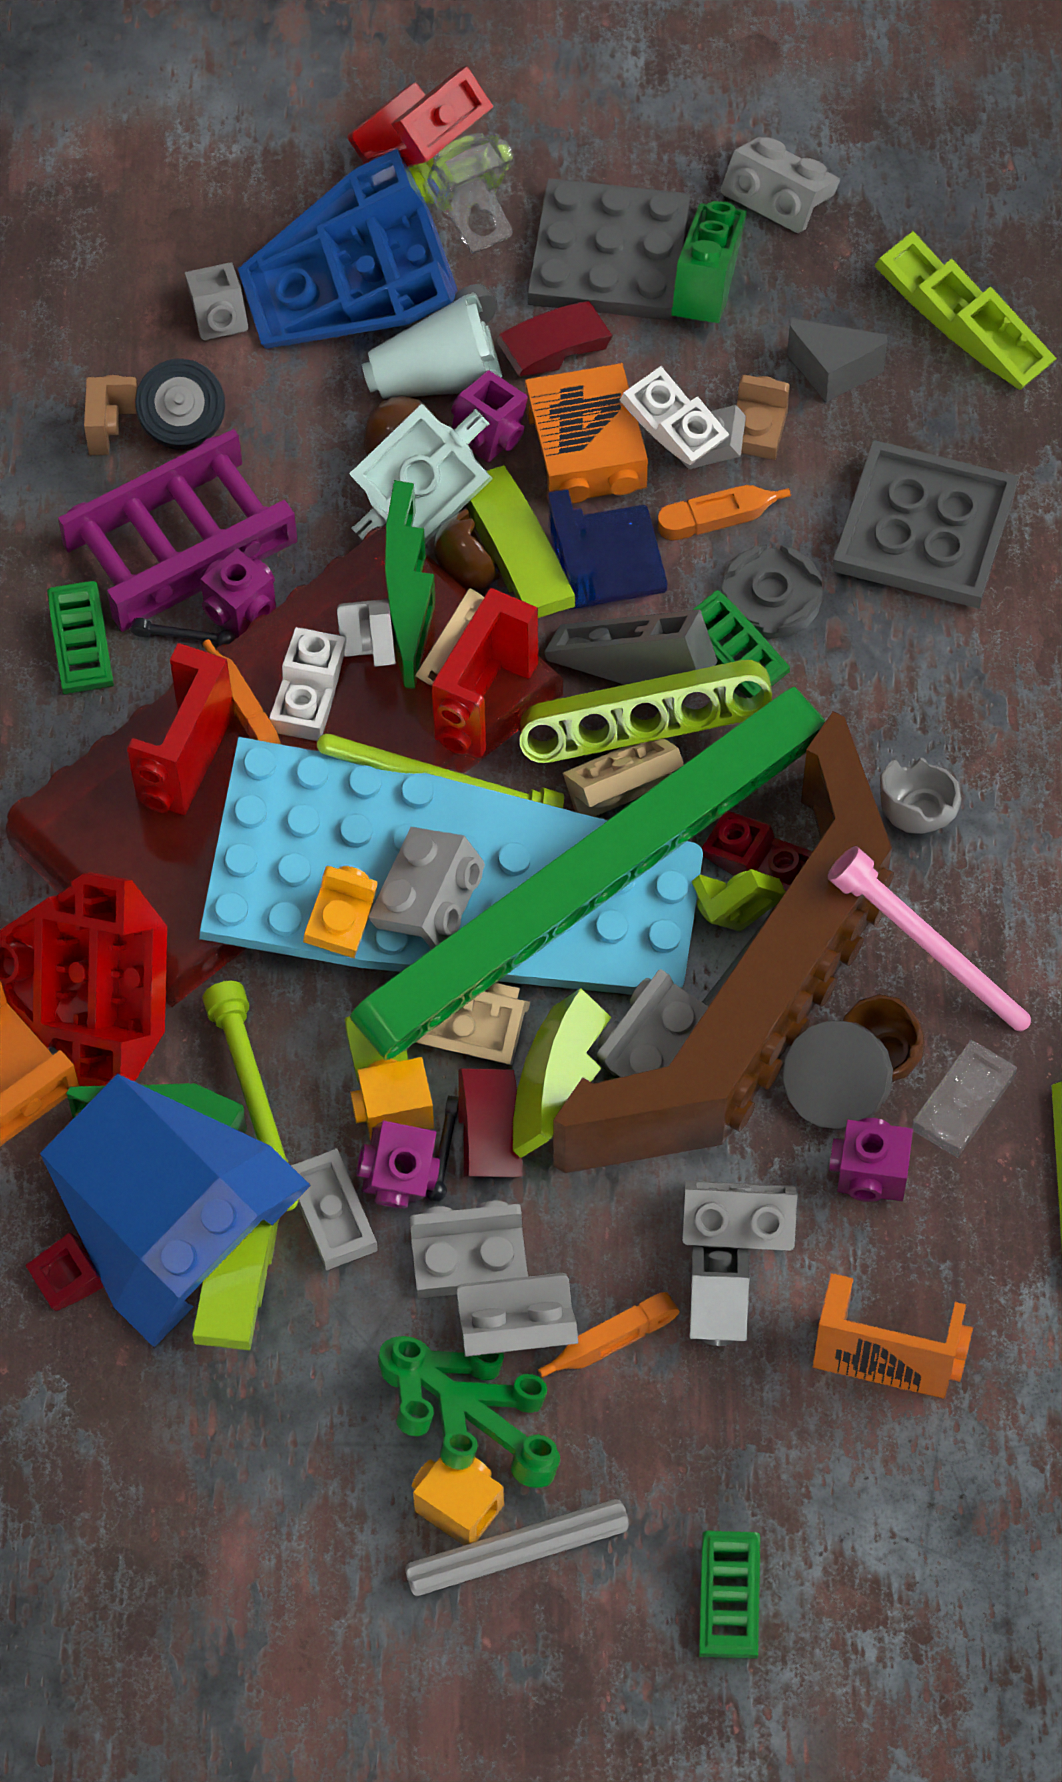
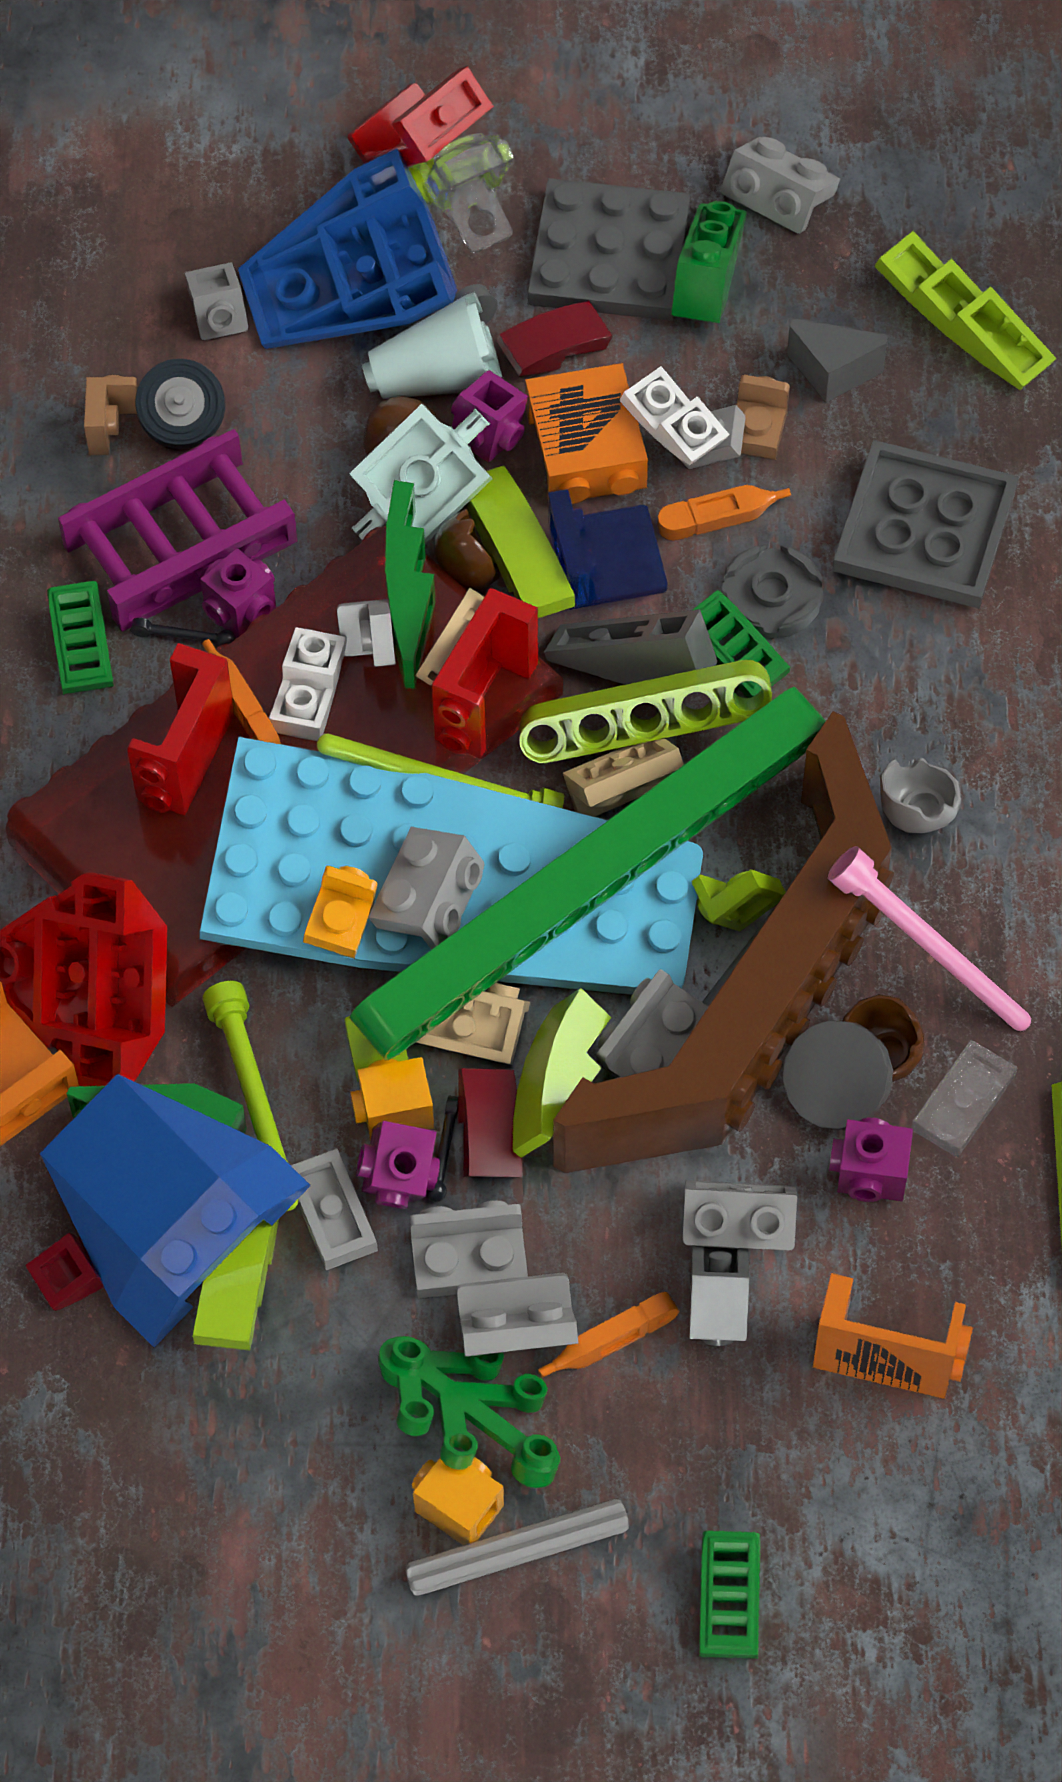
dark red slope [702,811,813,891] -> none

